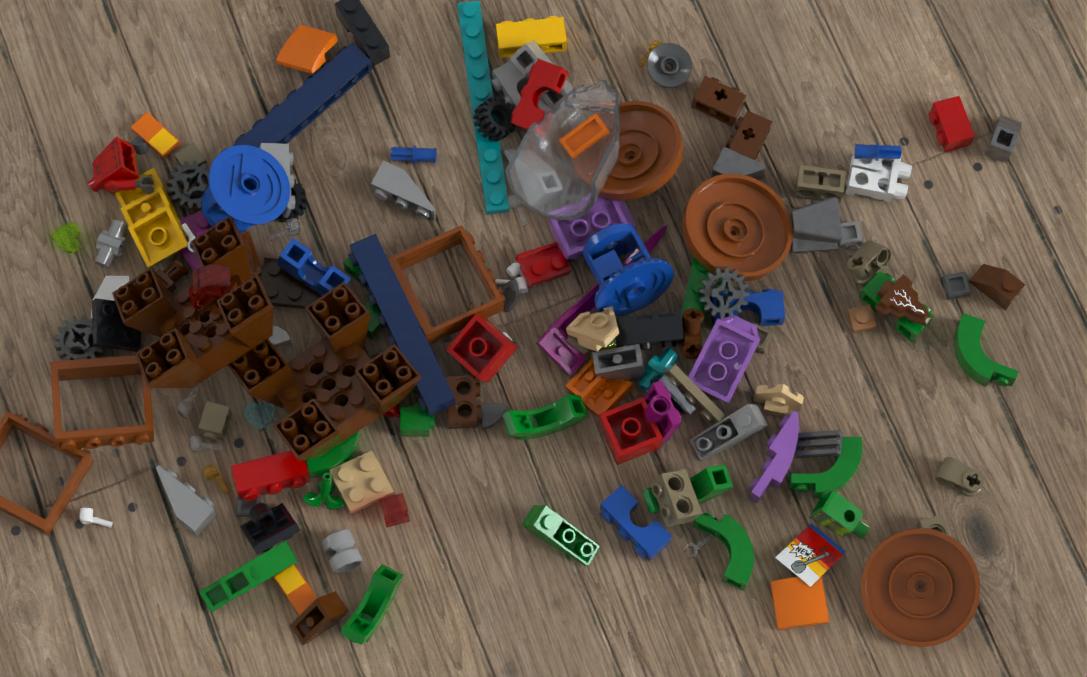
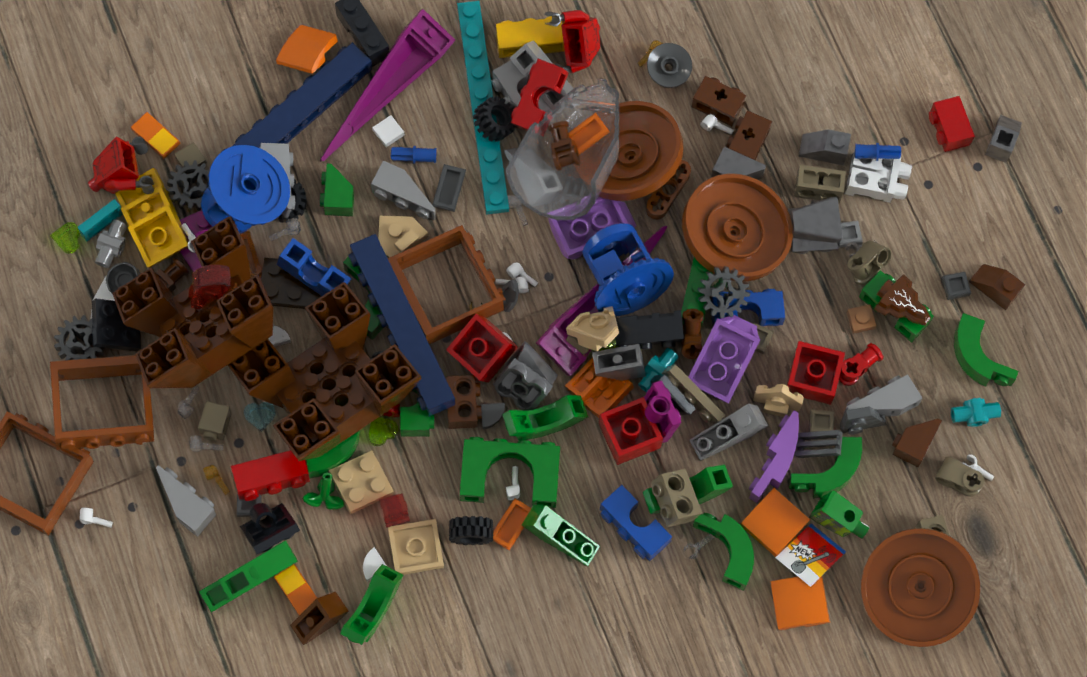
light grey wheel [321,530,363,574] -> none
red plate [515,242,572,287] -> none
none -> teal tile [77,199,123,242]
none -> dark grey hair [106,262,141,293]
none -> magenta plate [320,9,455,162]
none -> green slope [320,163,354,216]
none -> white tile [363,547,387,582]
none -> clear neon green tile [369,417,398,446]
none -> white tile [372,115,405,147]
none -> tan plate [378,216,428,258]
none -> tan plate [388,519,444,575]
none -> dark grey tile [432,164,466,212]
none -> black tyre [449,516,493,545]
none -> green arch [460,437,560,508]
none -> flat silver piece [493,341,558,411]
none -> orange tile [493,498,532,551]
none -> white hand [505,466,520,500]
none -> red torso [544,10,601,74]
none -> reddish brown connector [548,121,581,171]
none -> dark orange beam [646,160,691,220]
none -> white hand [700,114,734,135]
none -> orange slope [740,488,810,557]
none -> red brick [787,341,845,405]
none -> flat silver slope [799,129,851,165]
none -> dark tan tile [809,409,835,432]
none -> red connector [839,343,884,386]
none -> dark grey wing [839,406,886,435]
none -> light grey slope [843,374,923,416]
none -> reddish brown slope [892,418,942,467]
none -> teal axle [951,398,1001,427]
none -> white hand [963,455,994,481]

